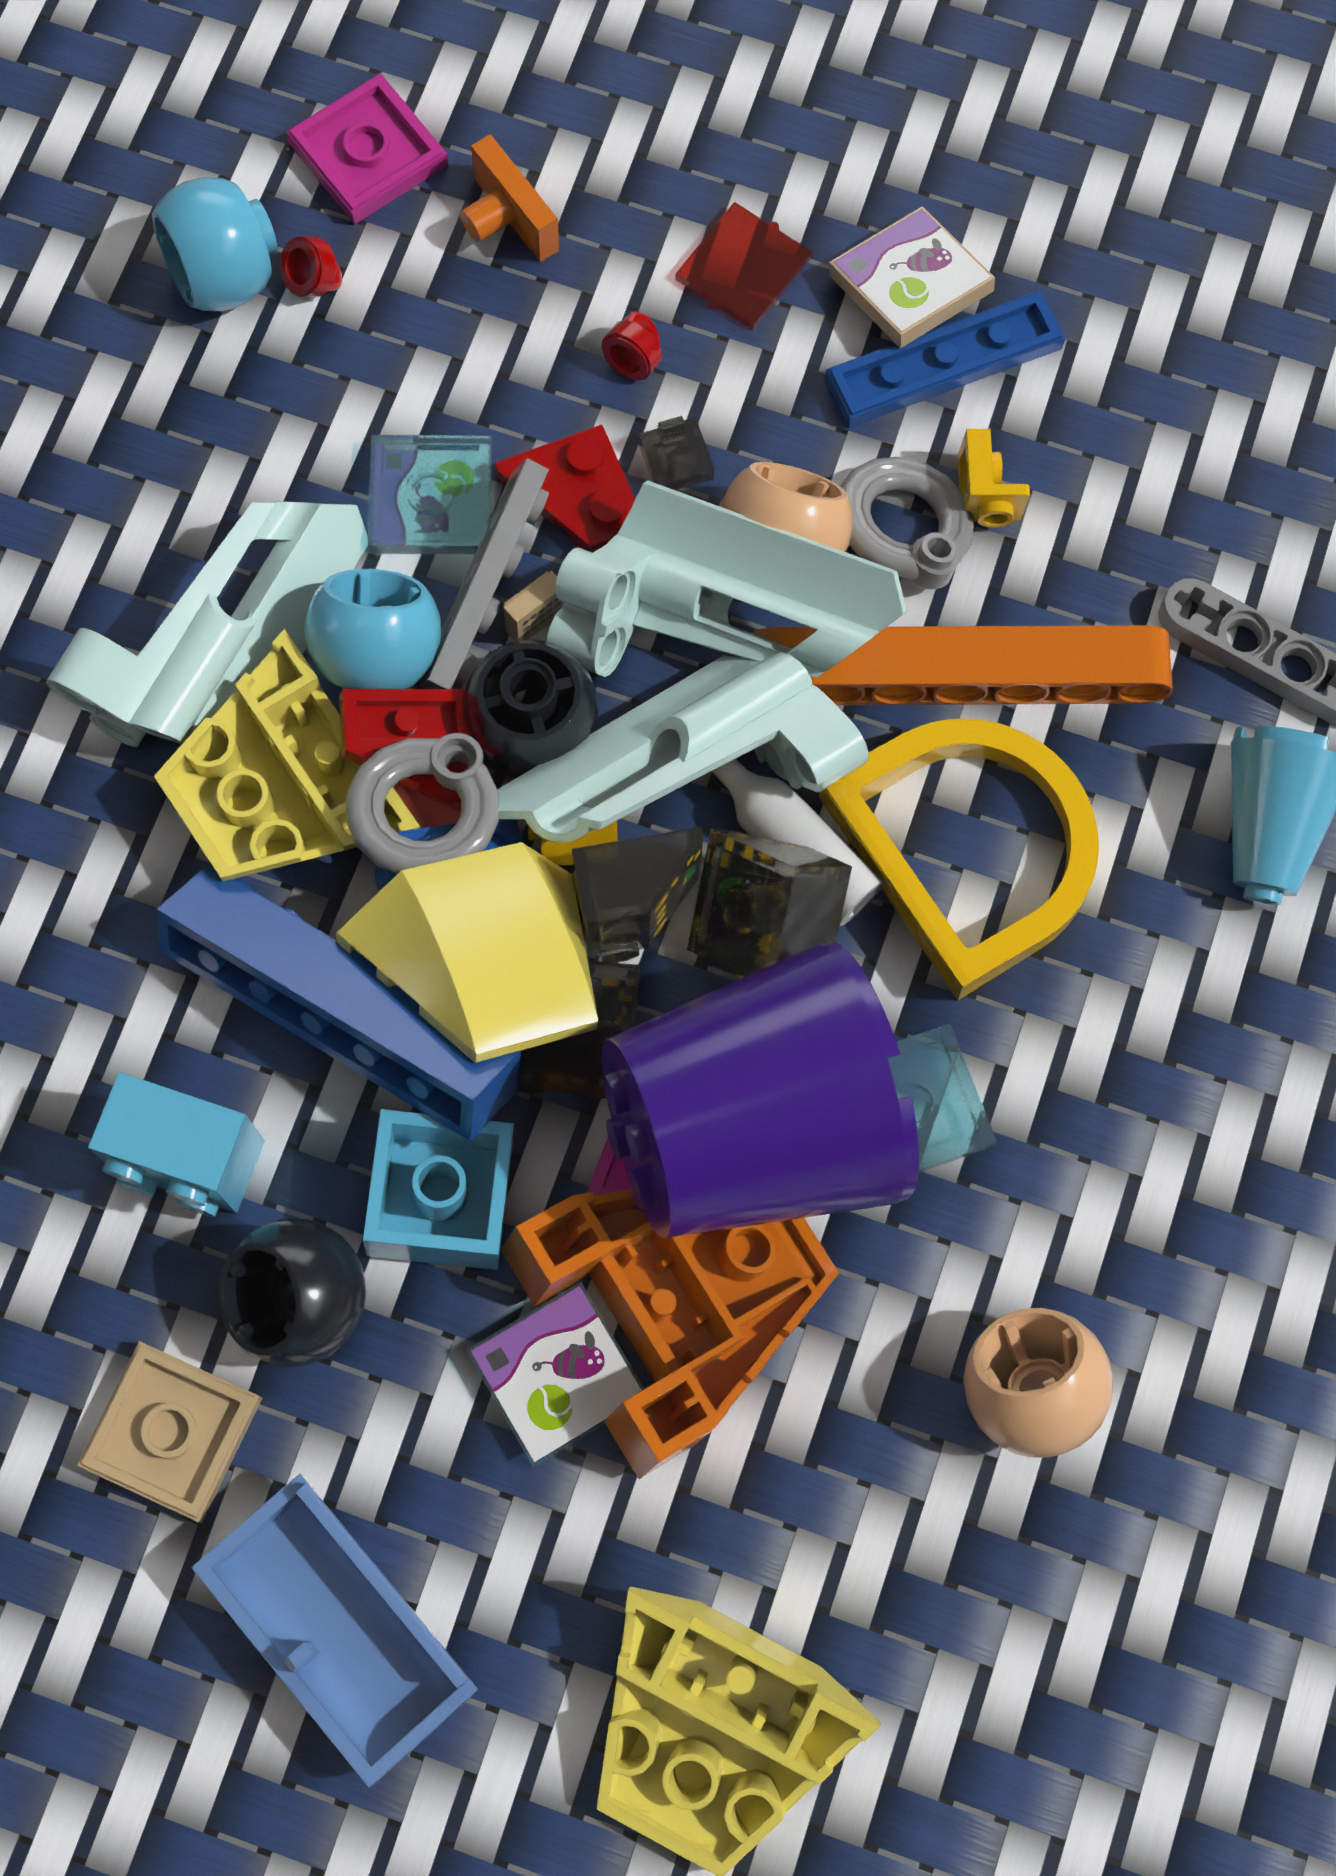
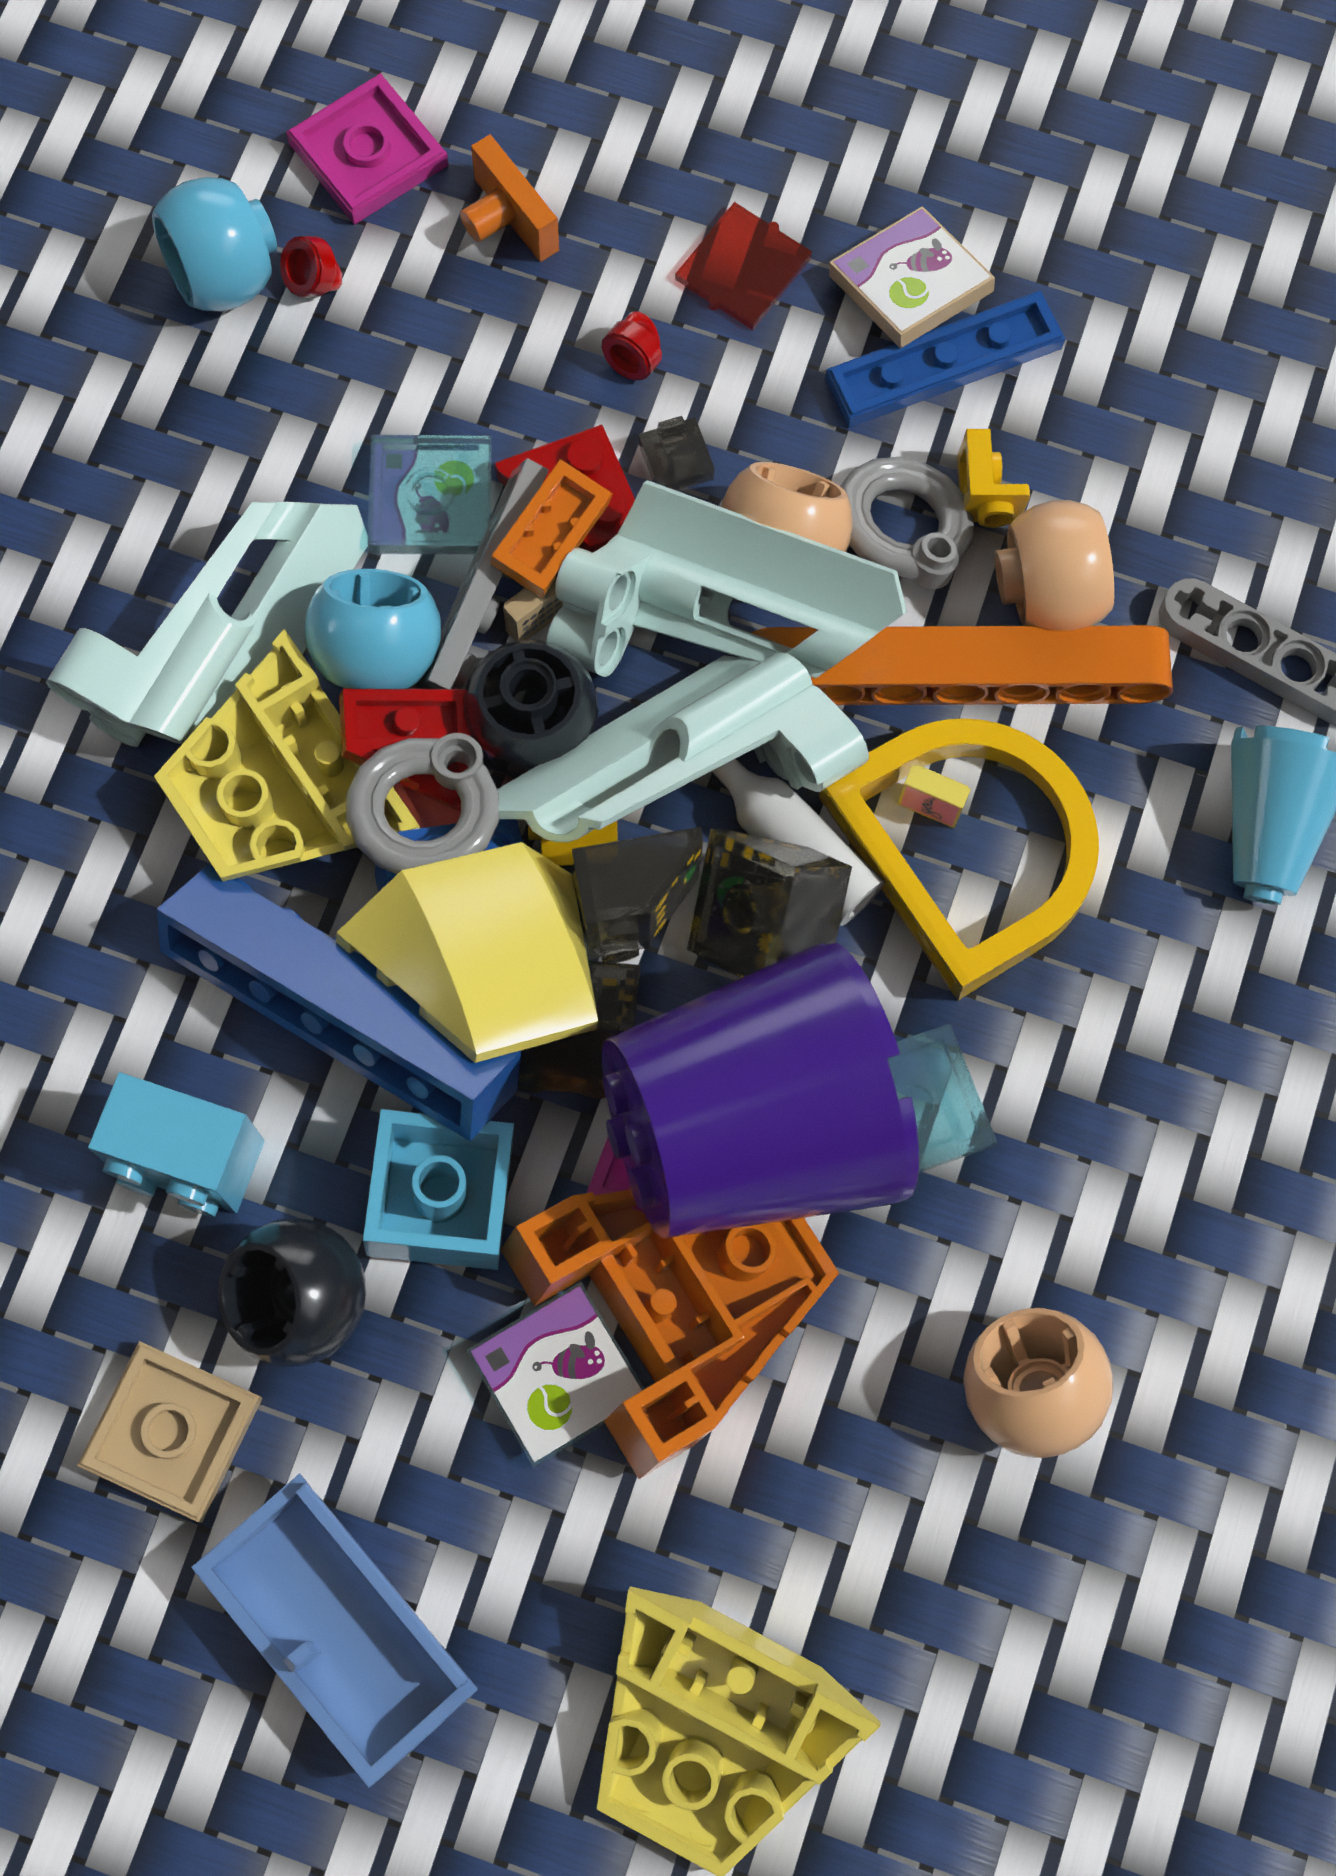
none -> orange tile [490,459,612,598]
none -> light yellow tile [897,764,971,828]
none -> light nougat wheel [995,500,1114,631]

